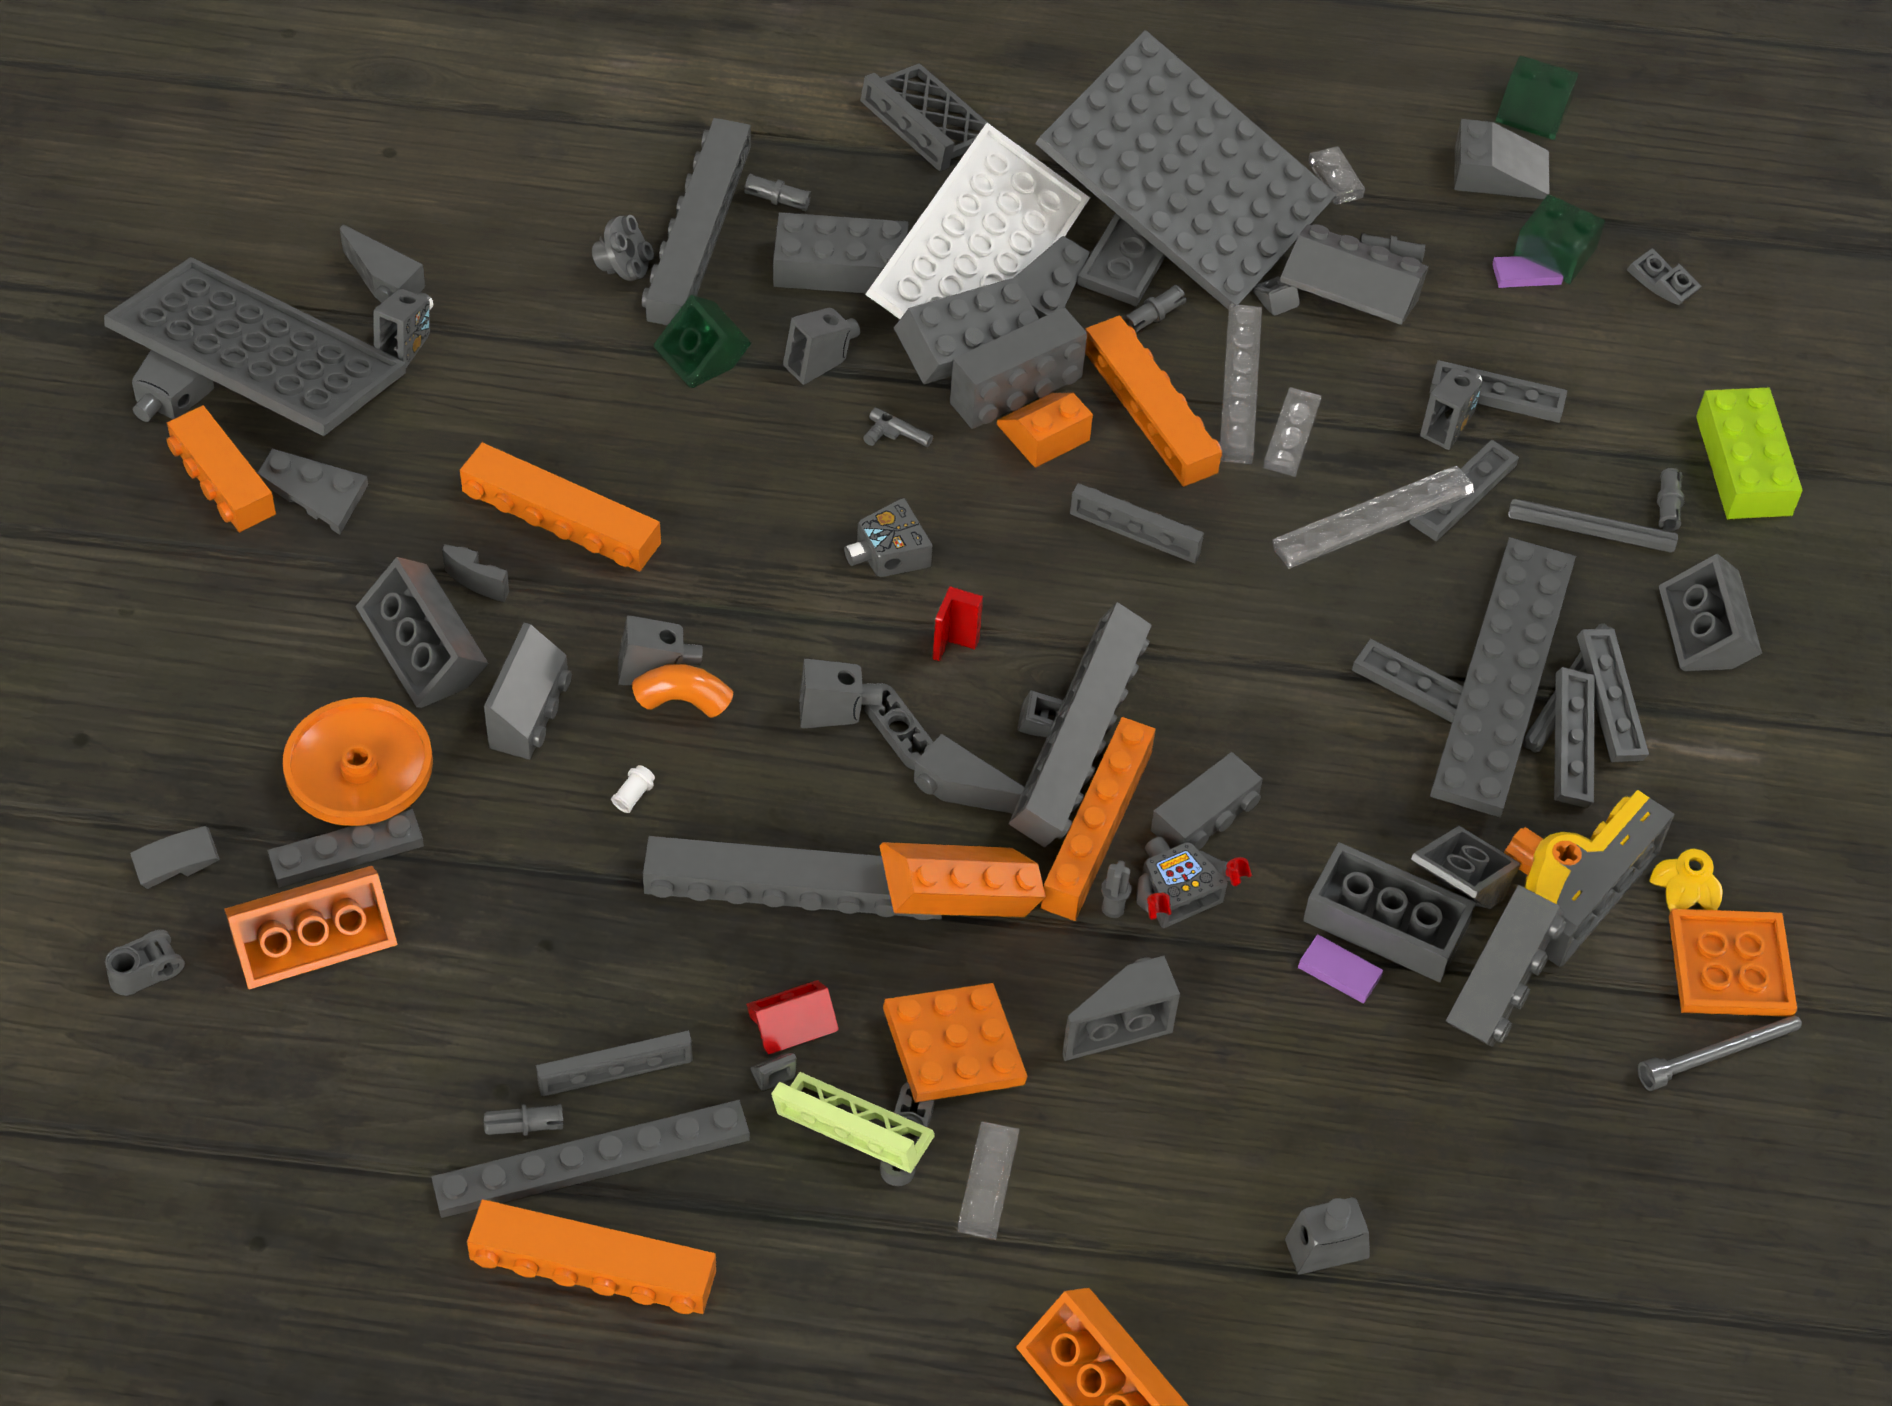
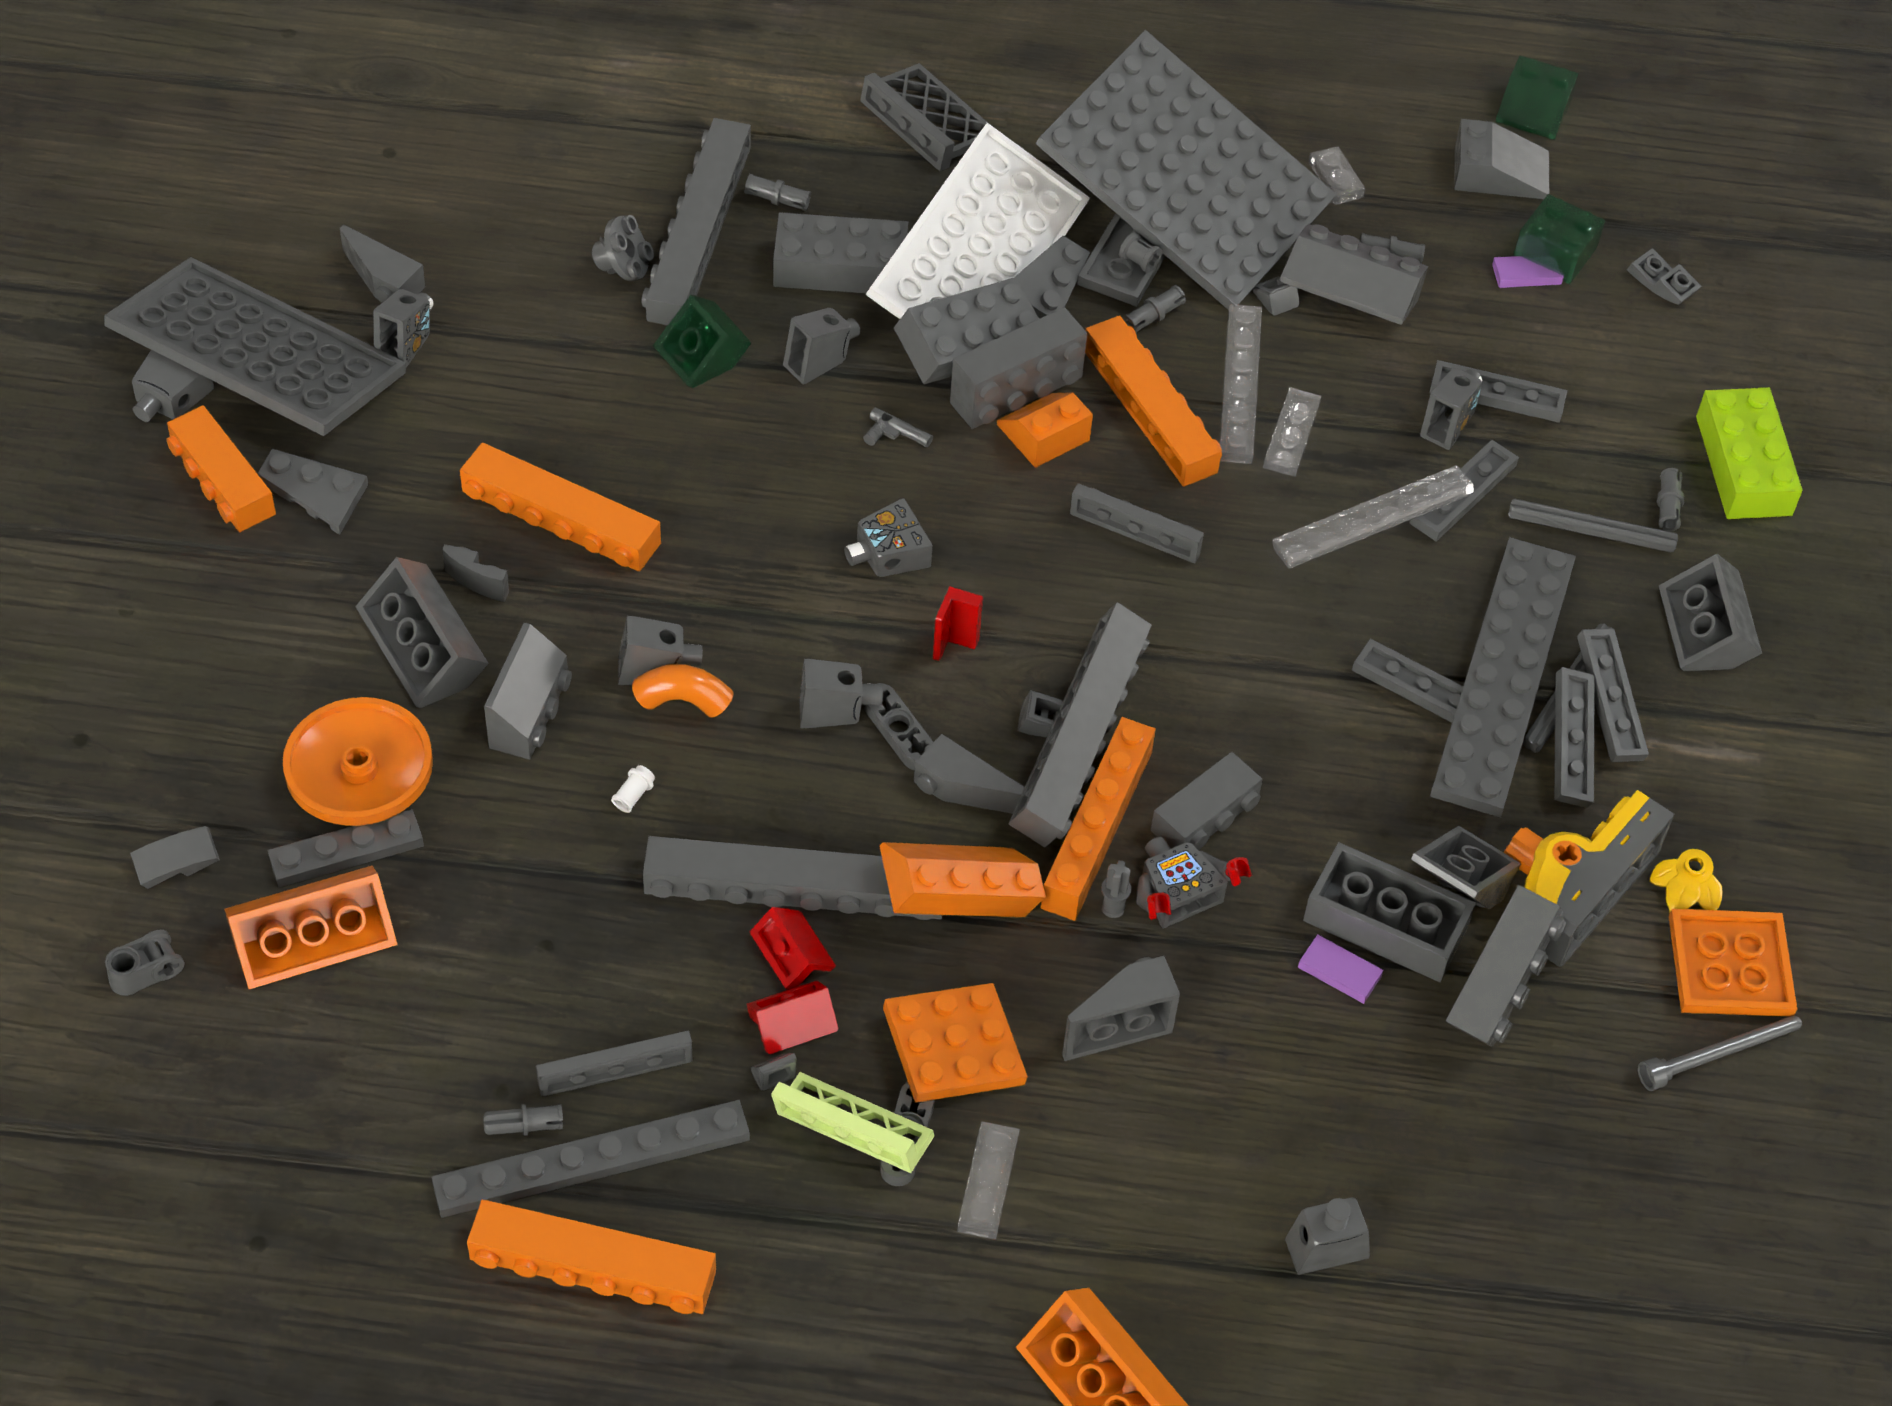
none -> red panel [749,907,836,989]
none -> dark grey bush [1119,232,1163,273]

